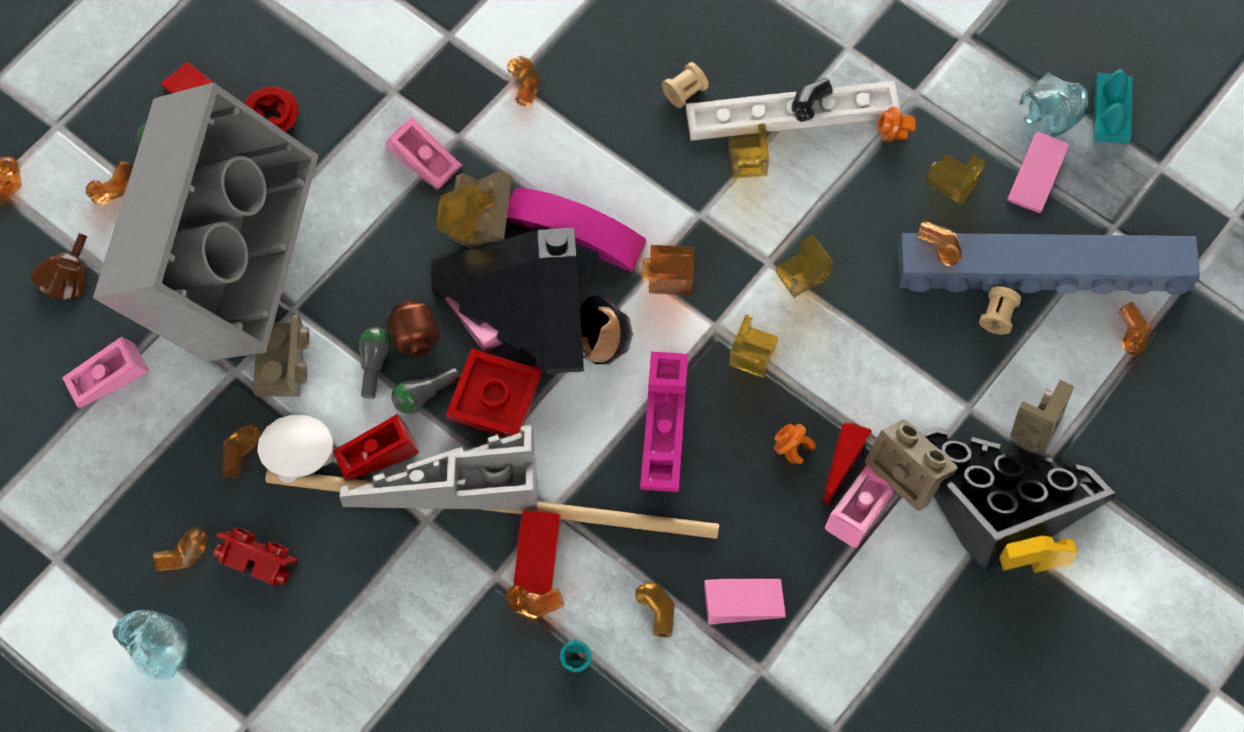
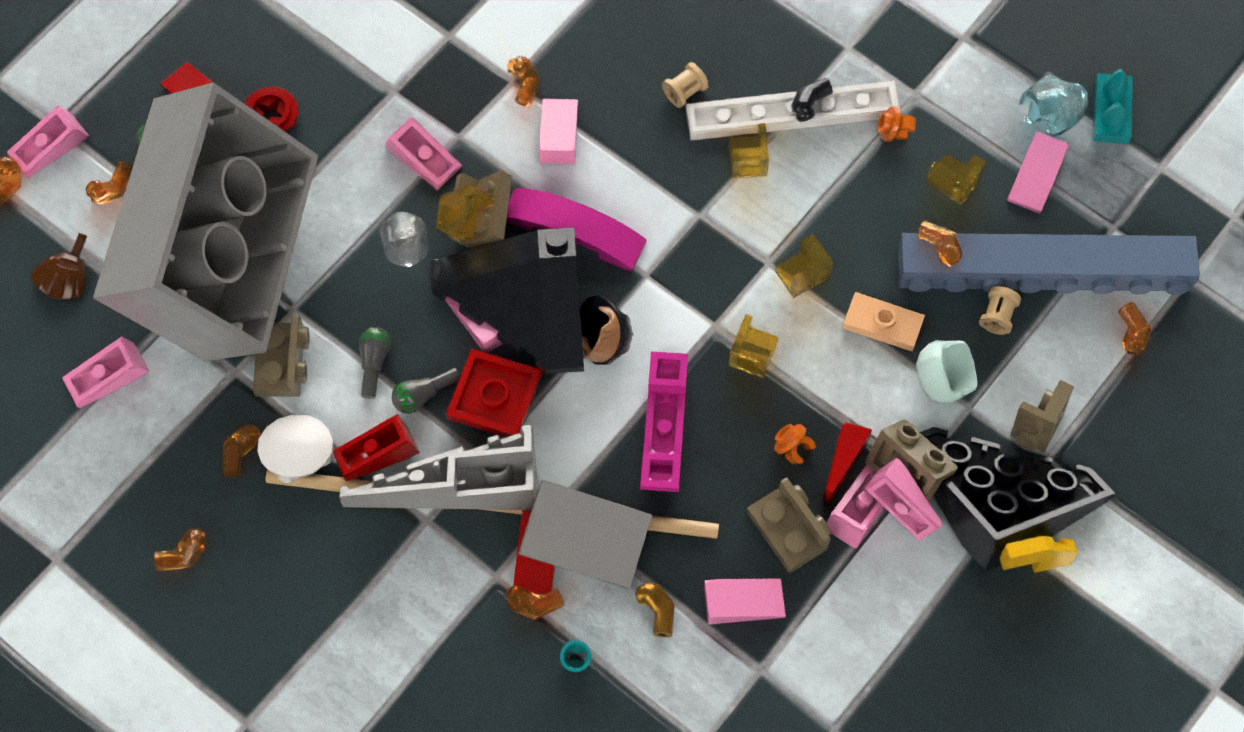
clear light blue hair [112,609,191,680] -> none
red hinge [214,527,299,586] -> none
copper head [386,300,440,358] -> none
clear orange brick [642,245,695,295] -> none
none -> bright pink slope [7,105,89,178]
none -> clear head [380,212,430,267]
none -> light grey tile [518,480,652,589]
none -> bright pink slope [539,99,578,164]
none -> dark tan bracket [746,477,831,574]
none -> light nougat plate [843,292,925,352]
none -> bright pink slope [865,457,943,541]
none -> light aqua hair [916,340,977,404]

